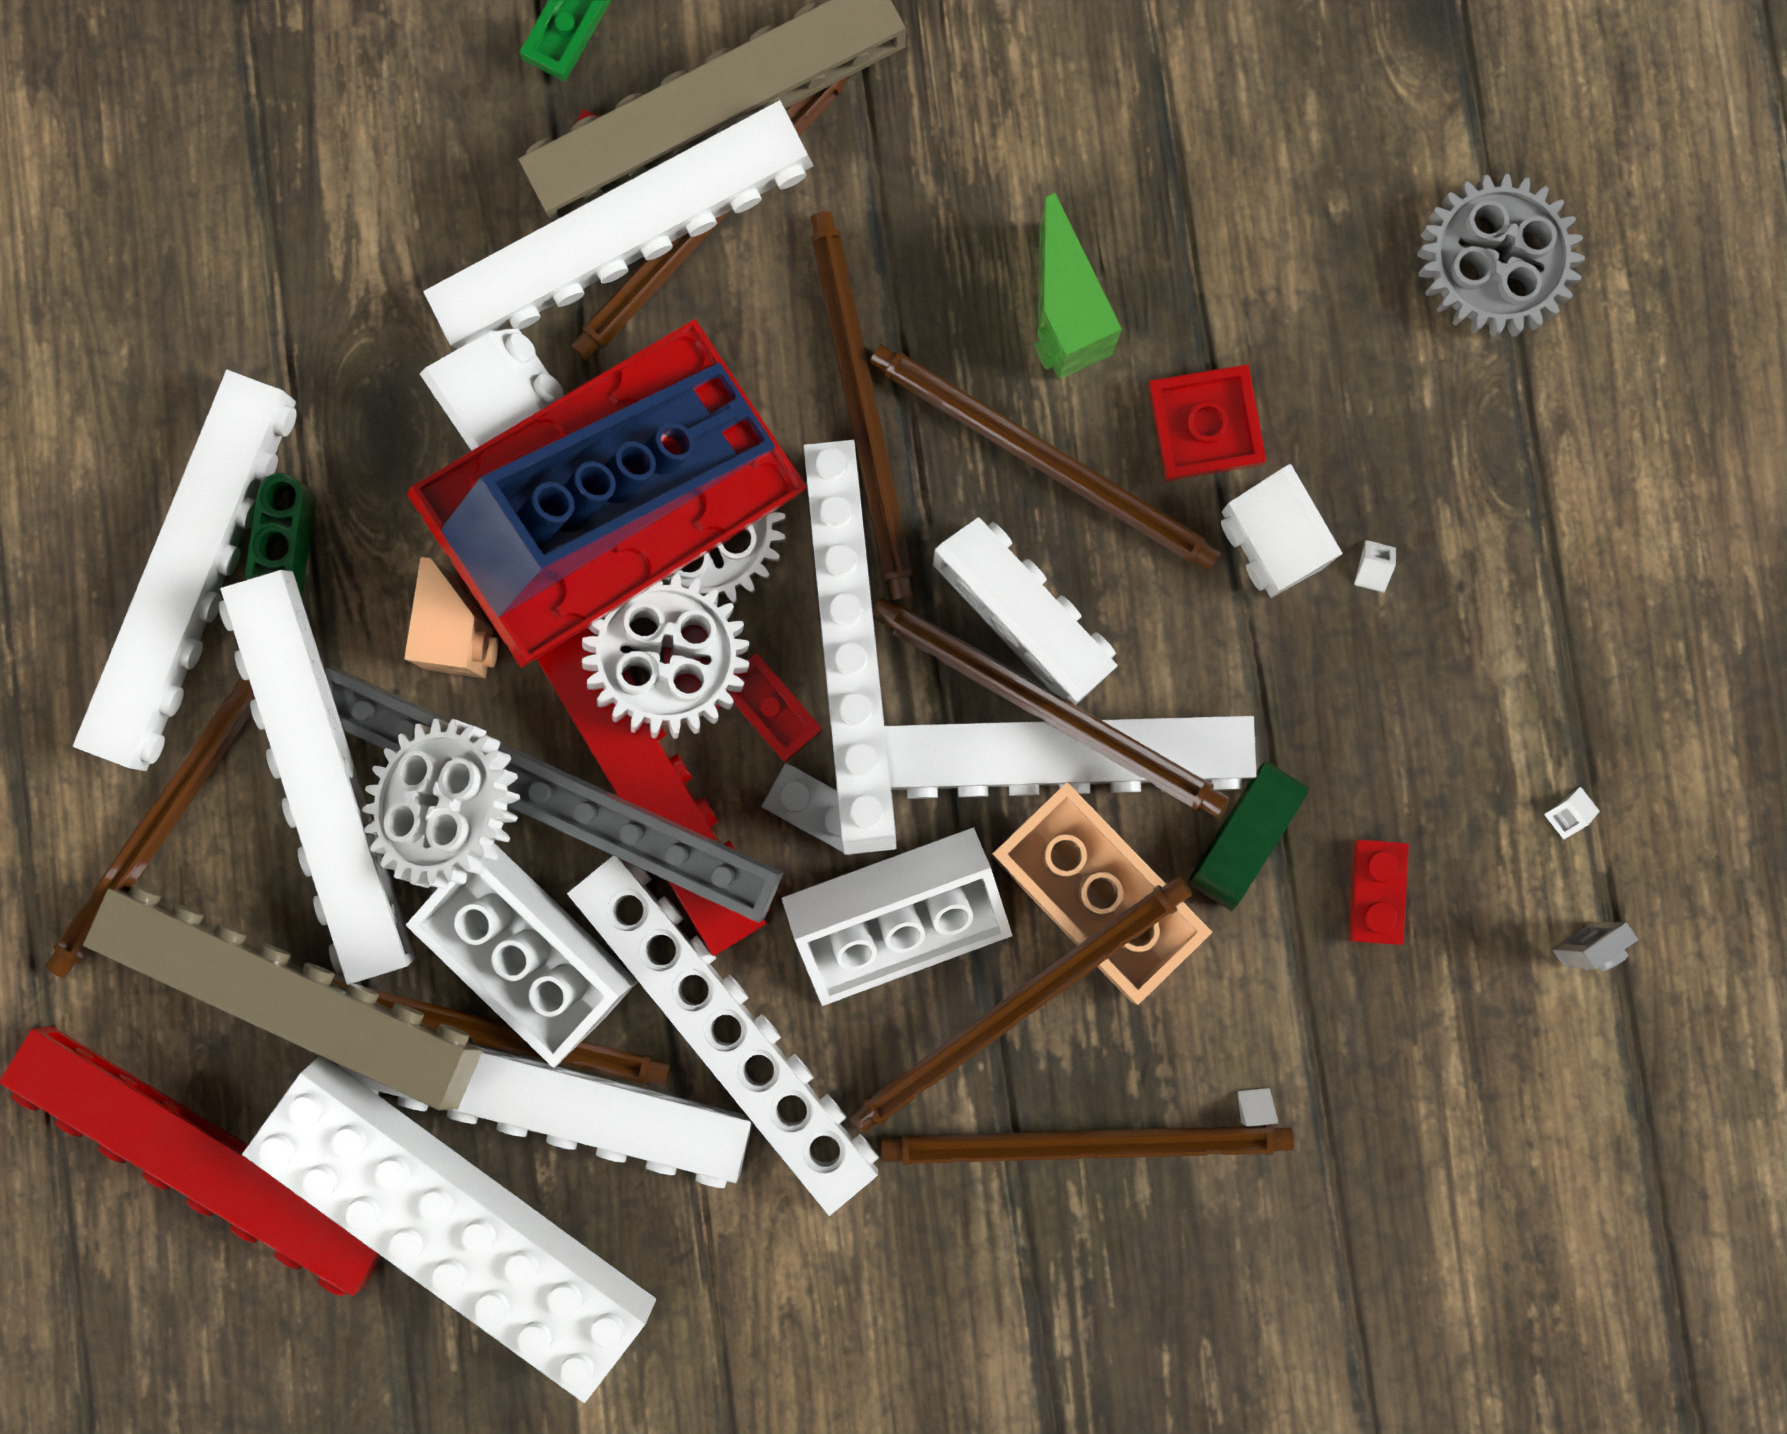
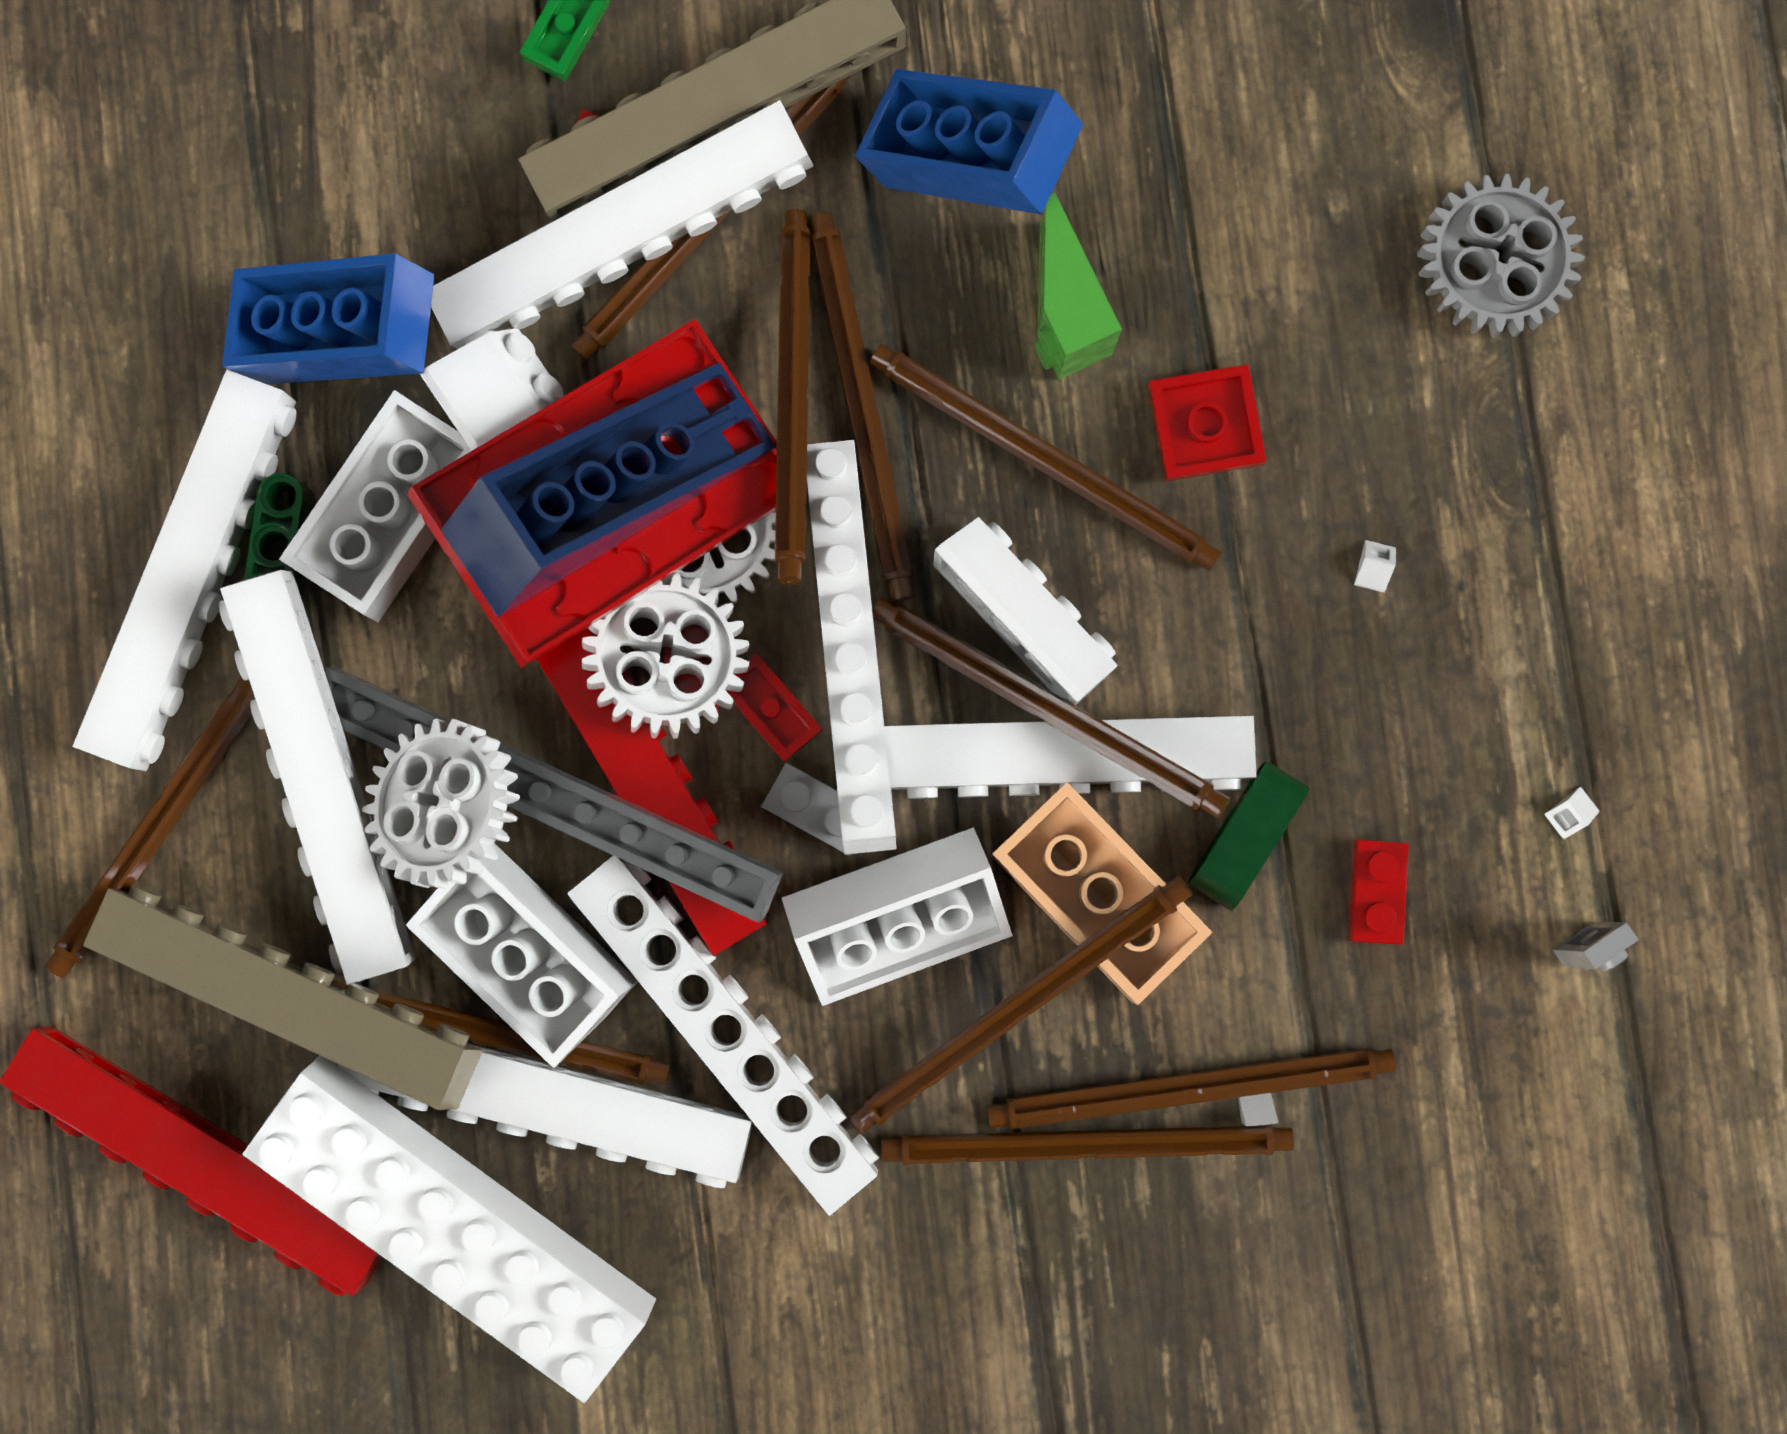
light nougat slope [404,557,498,679] -> none
white slope [1221,464,1343,598] -> none
none -> blue brick [222,253,434,384]
none -> white slope [279,390,471,622]
none -> reddish brown piece [775,209,810,585]
none -> blue brick [855,69,1083,215]
none -> reddish brown piece [986,1048,1396,1129]

